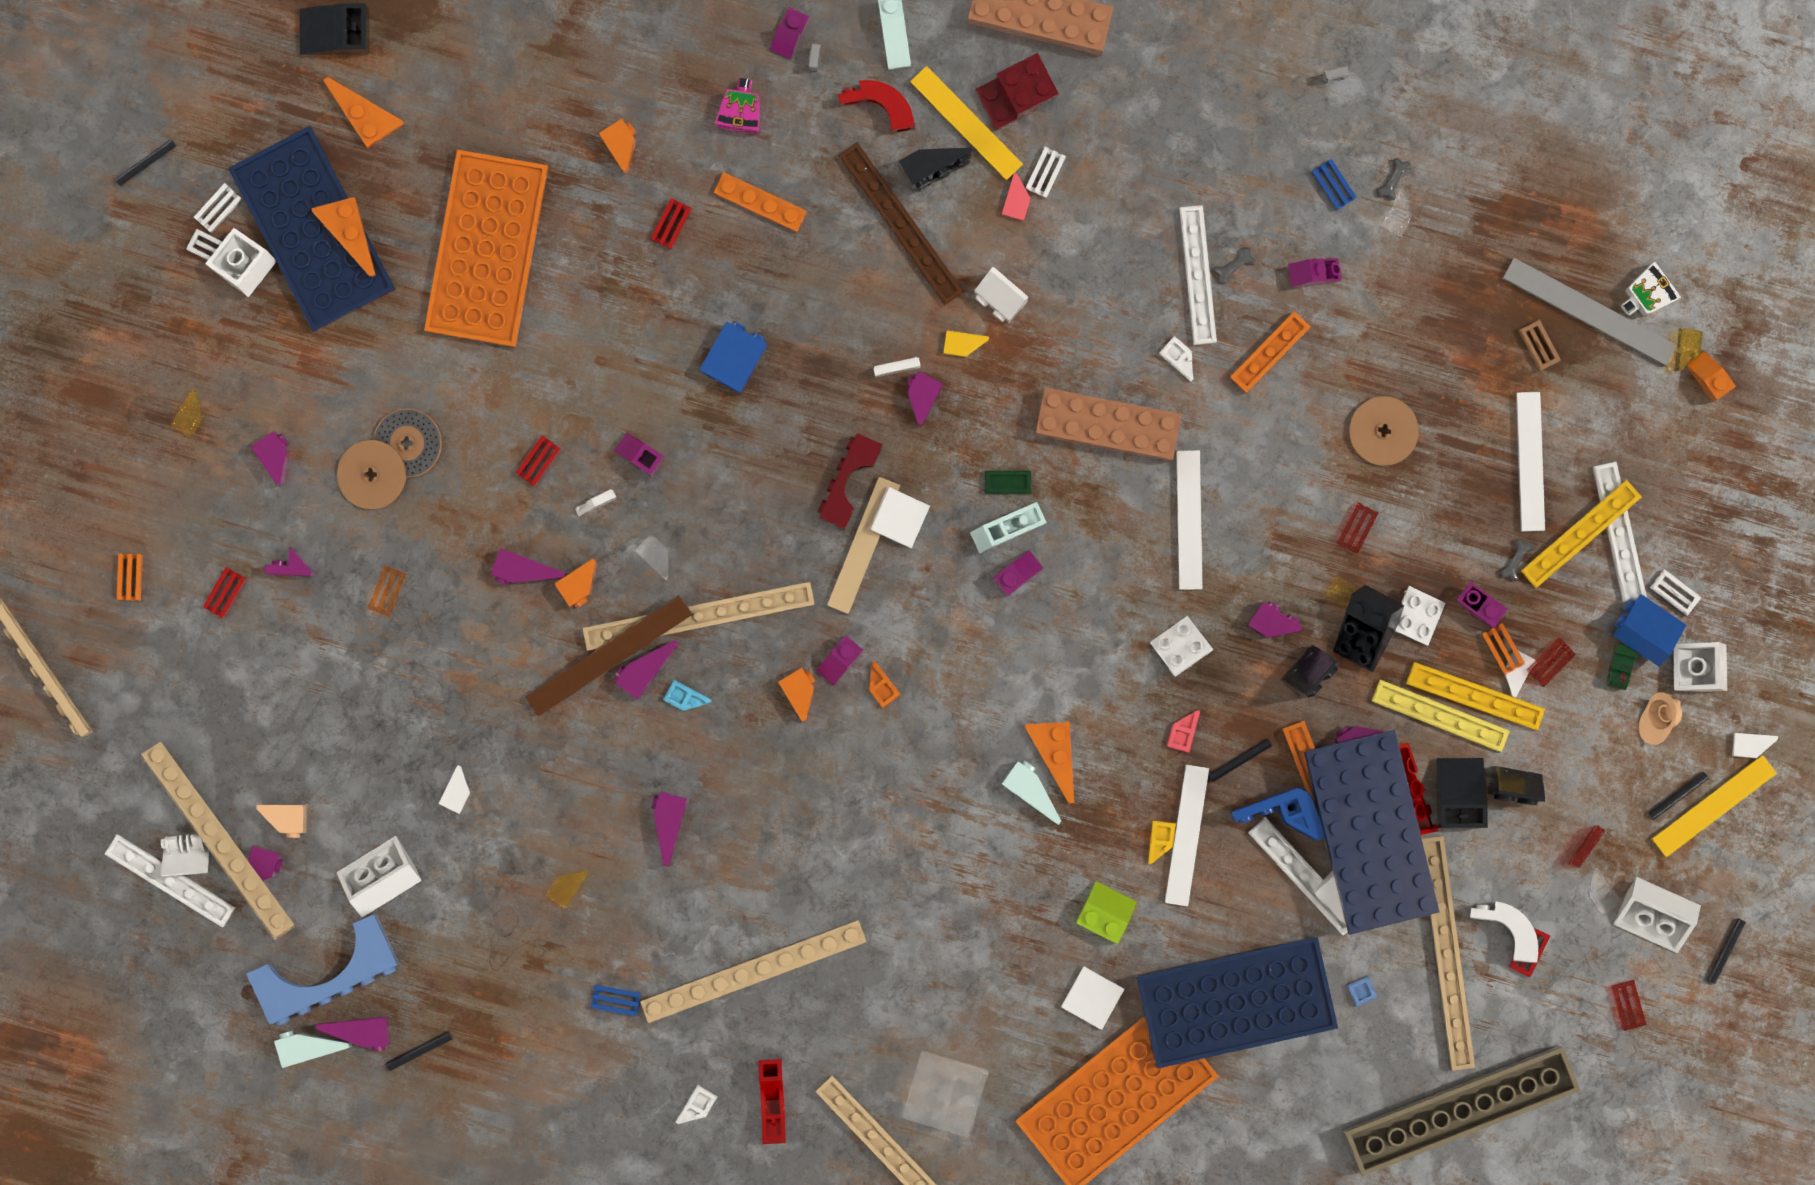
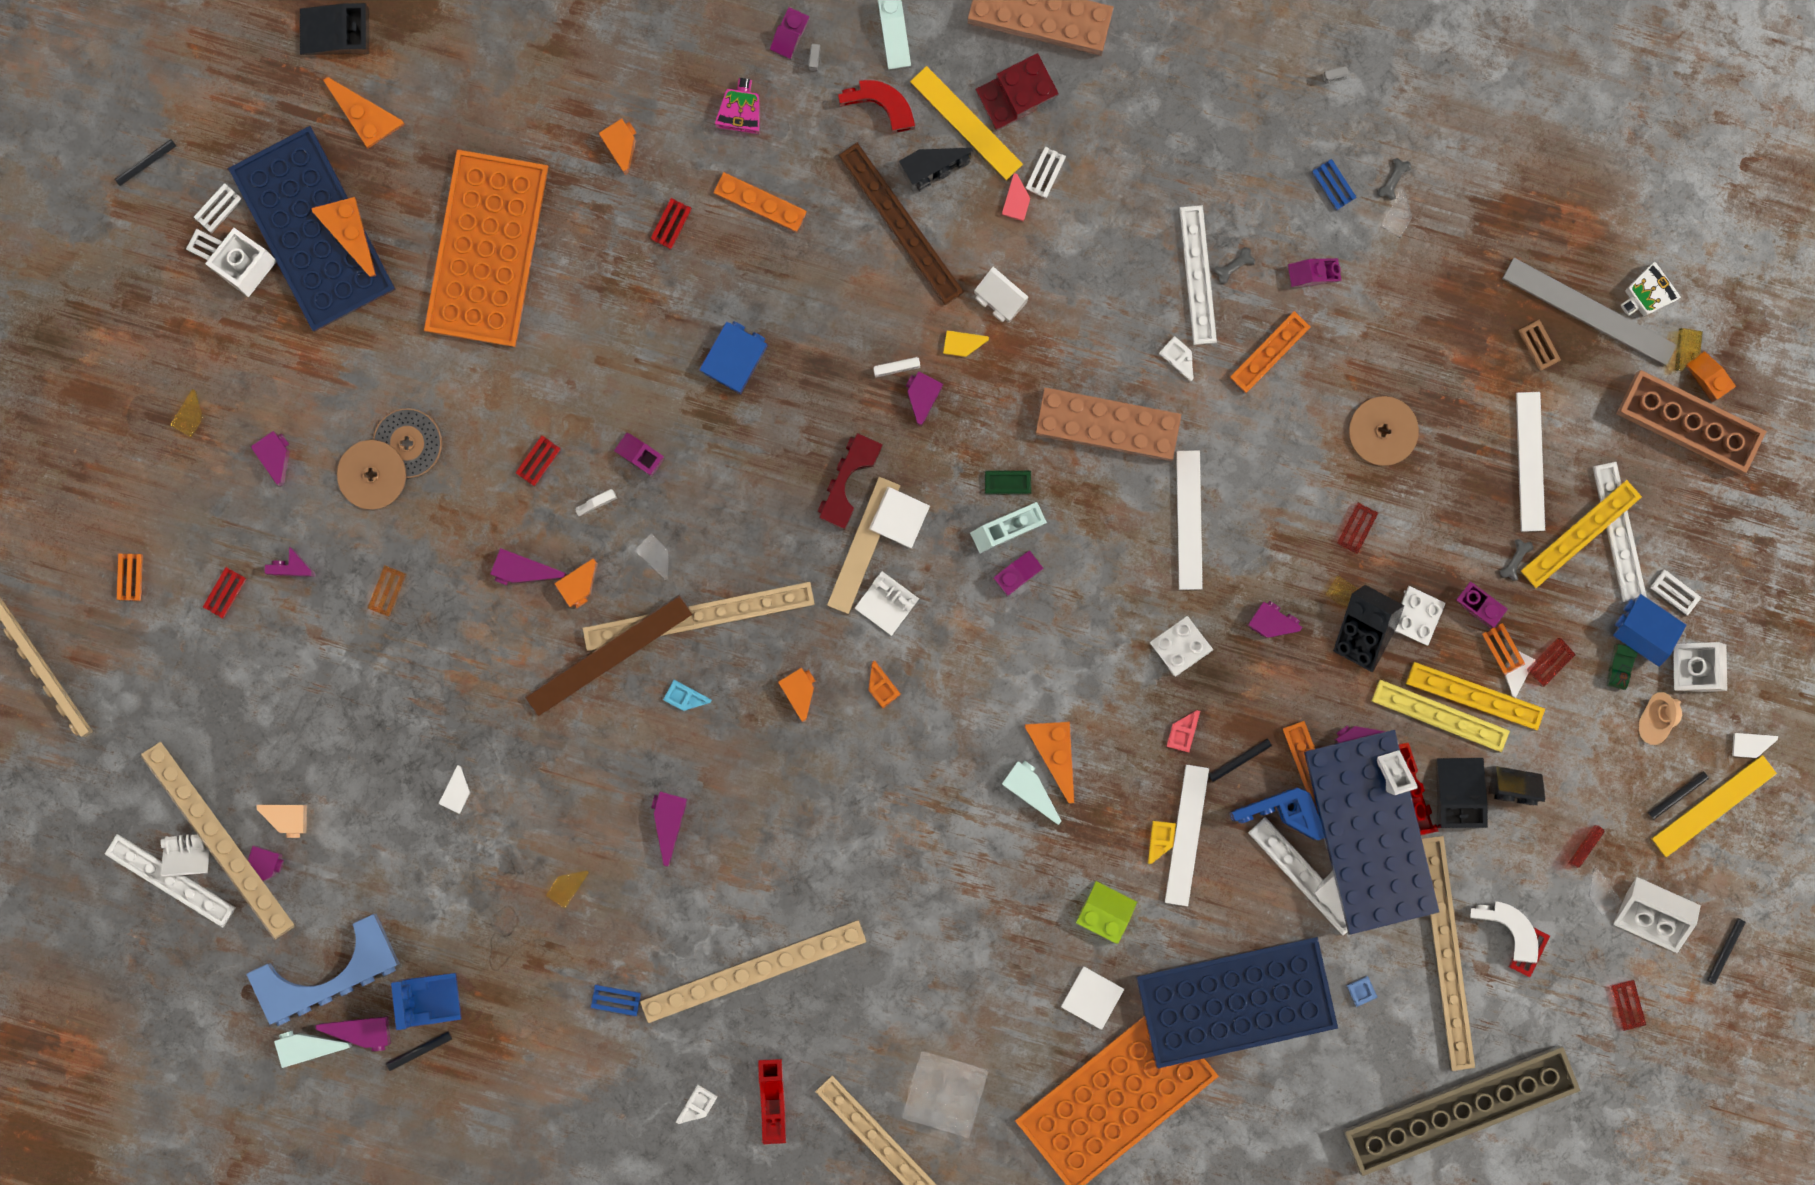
white slope [336,836,422,917] -> none
magenta slope [614,640,679,700] -> none
magenta slope [816,635,864,686] -> none
black slope [1280,645,1339,698] -> none
none -> blue bracket [391,973,462,1030]
none -> white hinge [855,571,919,636]
none -> white slope [1377,750,1417,795]
none -> nougat brick [1616,370,1767,475]

